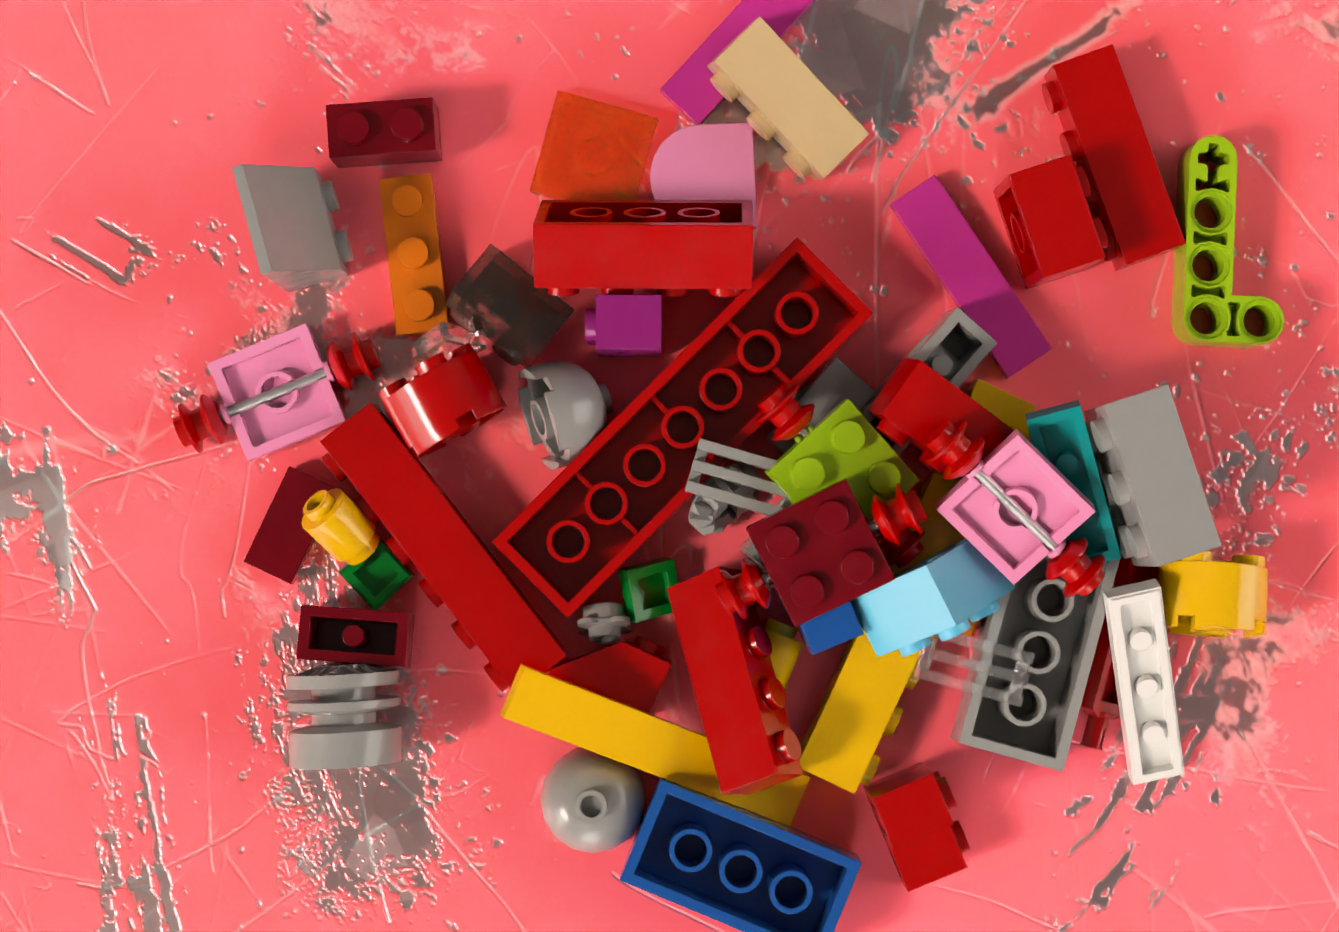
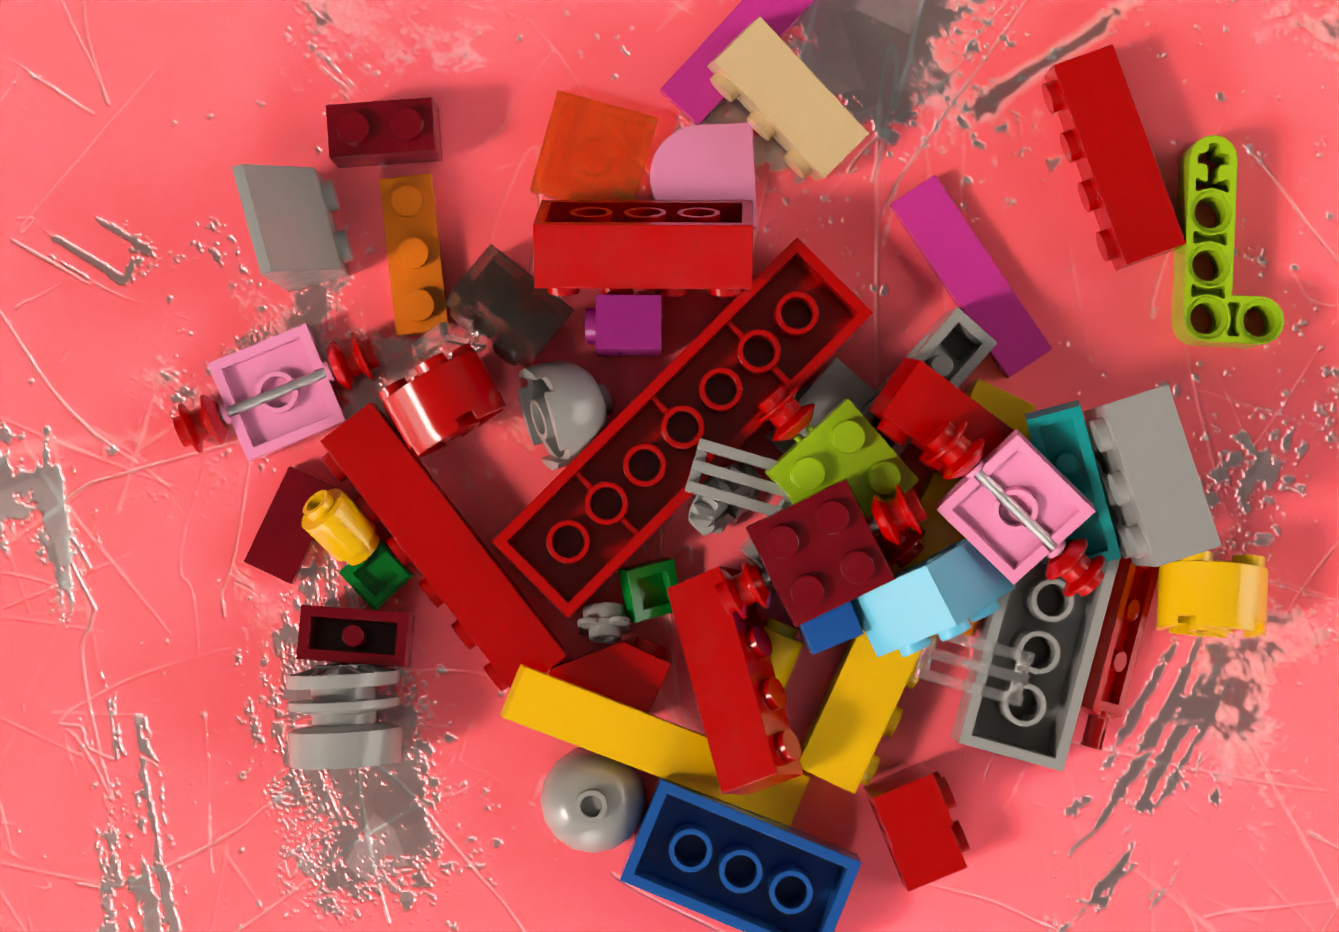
red brick [993,154,1108,290] -> none
white tile [1103,579,1185,785] -> none

